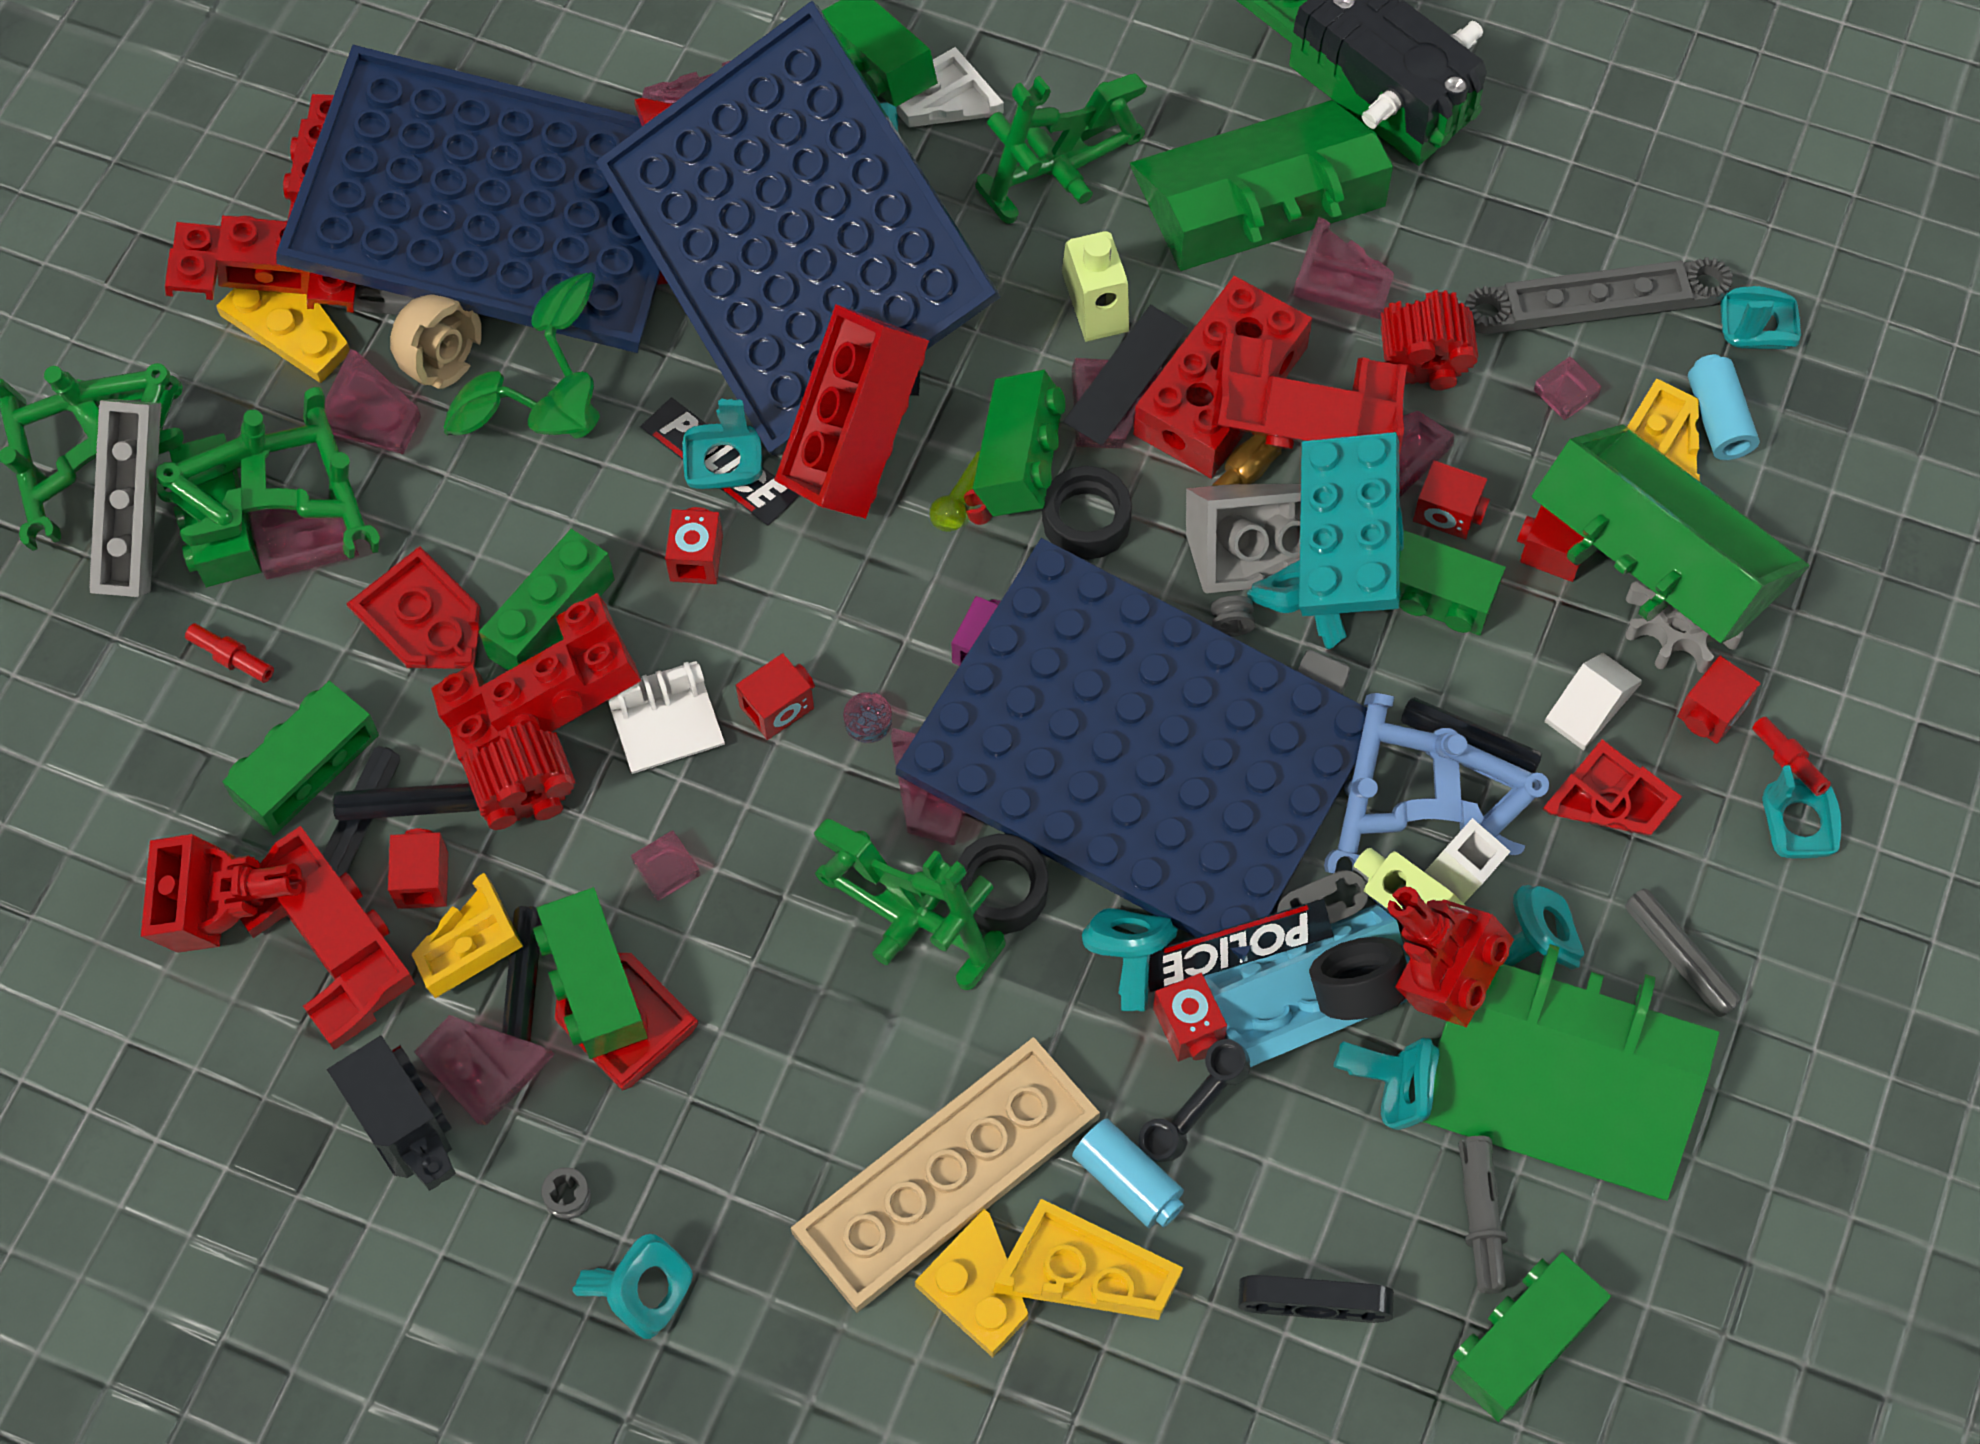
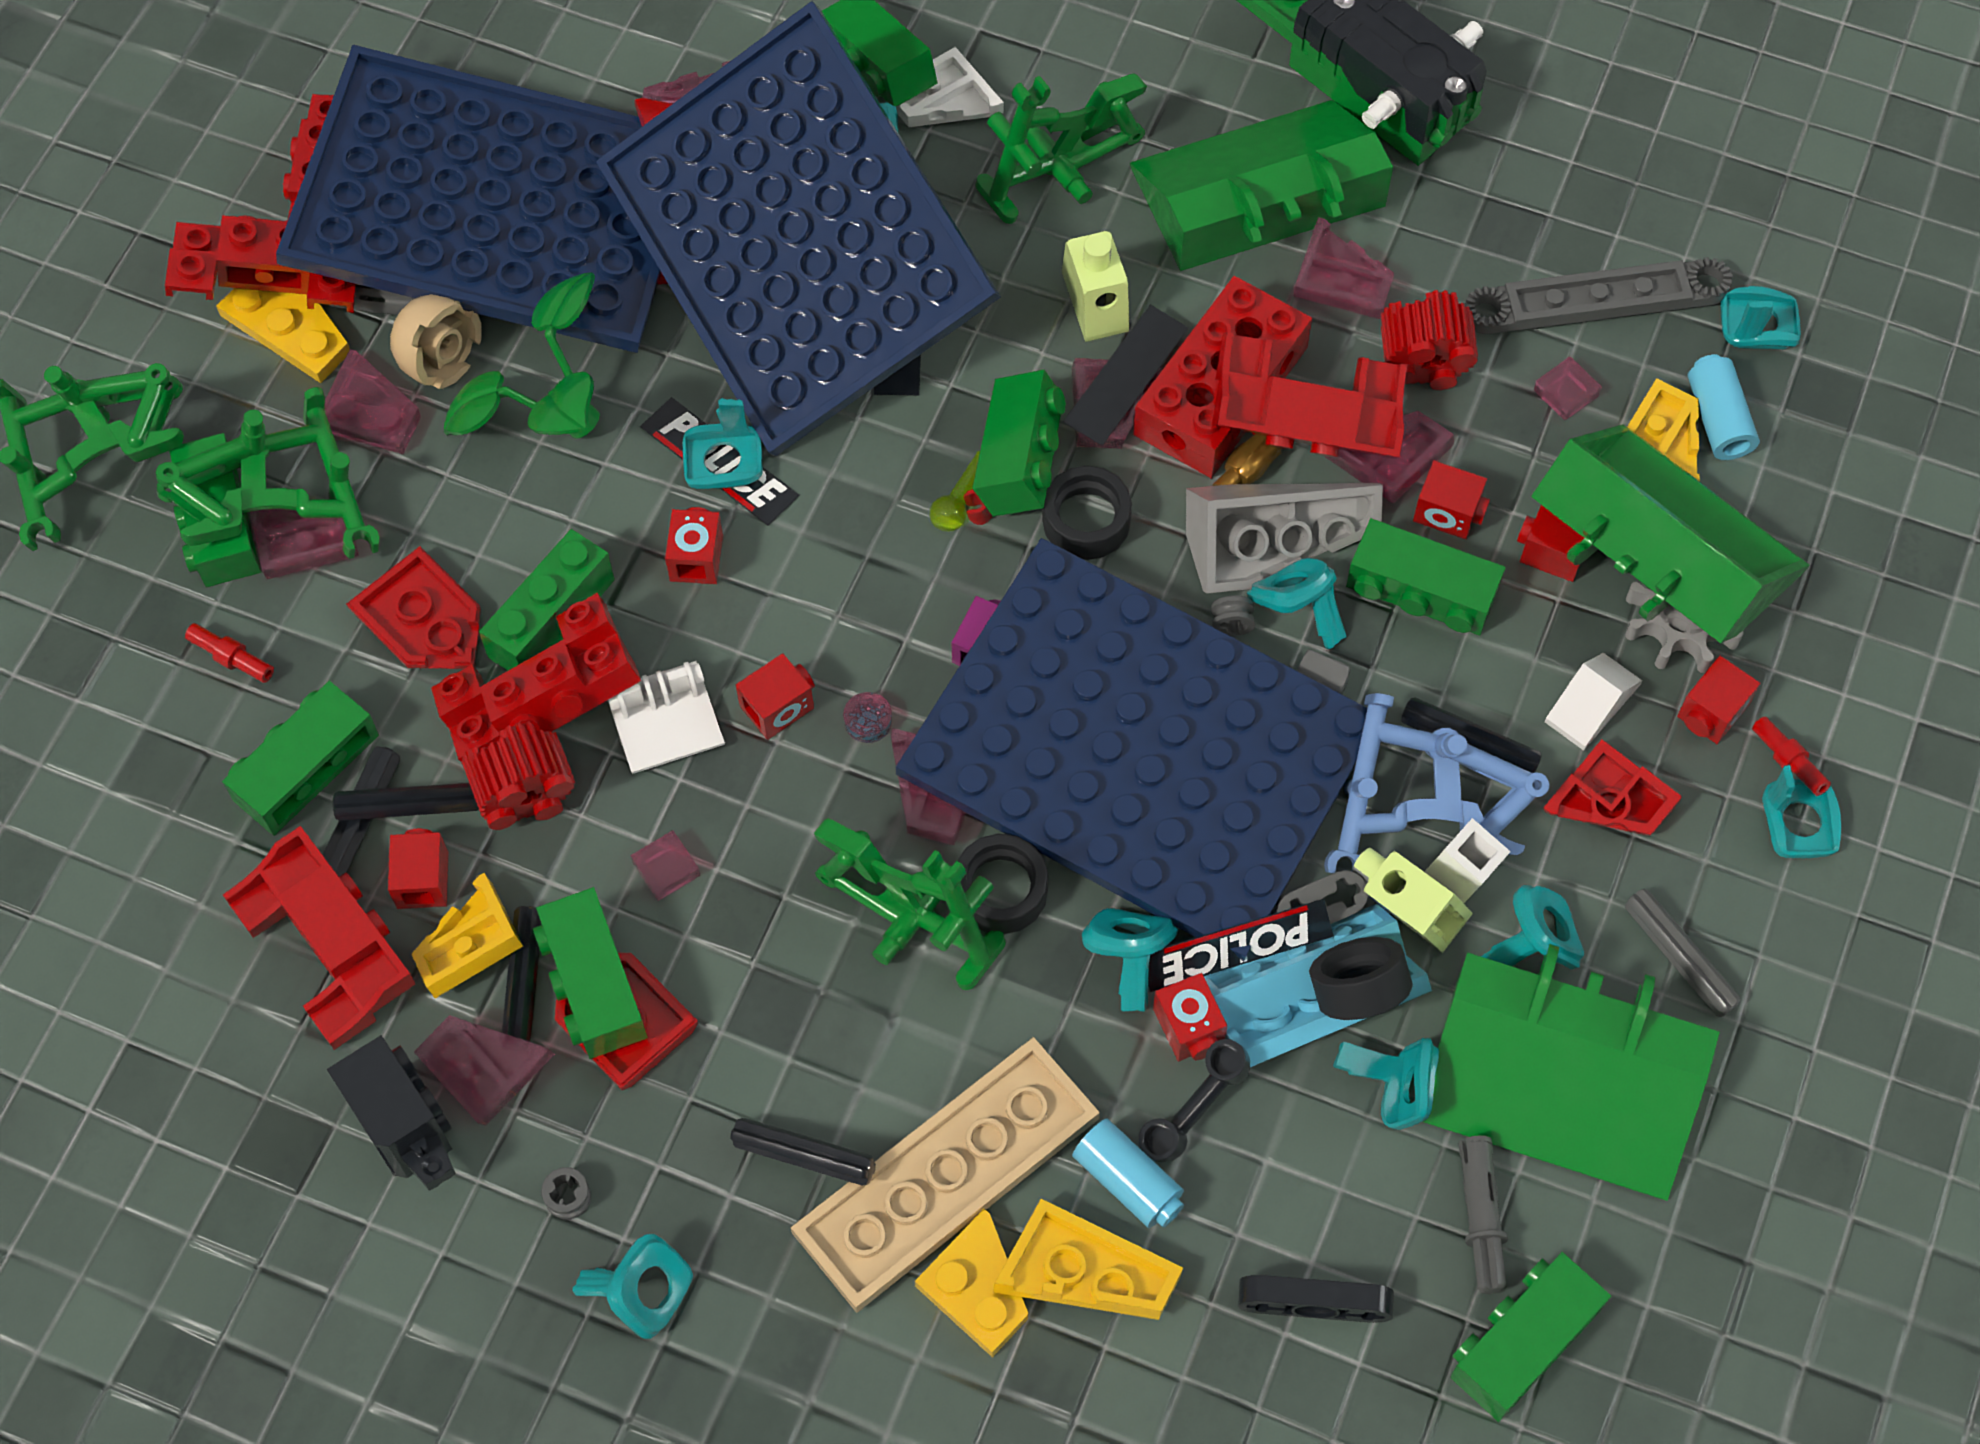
light grey brick [89,399,161,597] -> none
red brick [141,834,303,953] -> none
red slope [774,304,929,519] -> none
teal plate [1299,432,1404,616] -> none
red brick [1387,886,1514,1028] -> none
none -> black axle [730,1118,876,1186]

